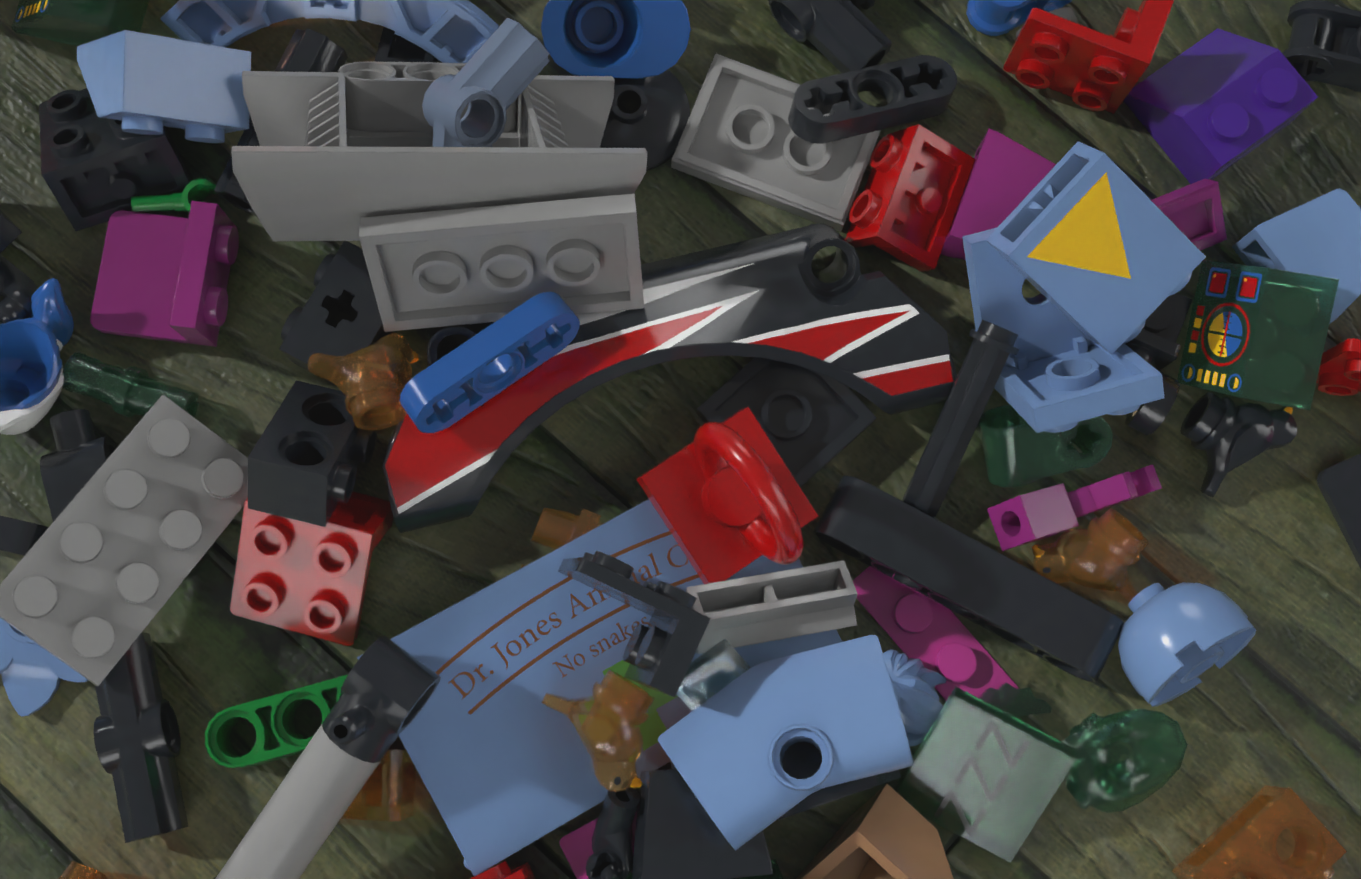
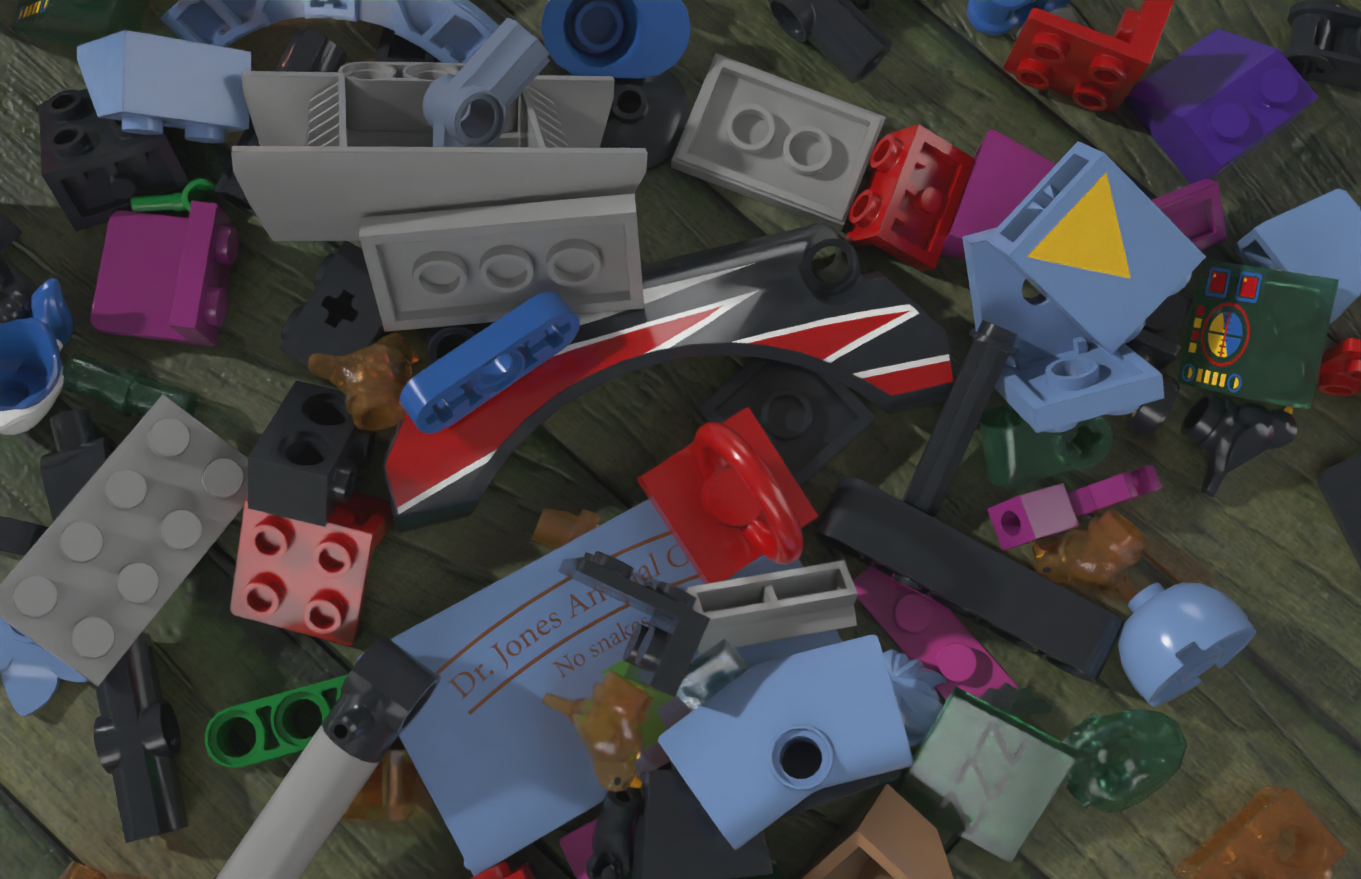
black beam [788,55,957,144] -> none

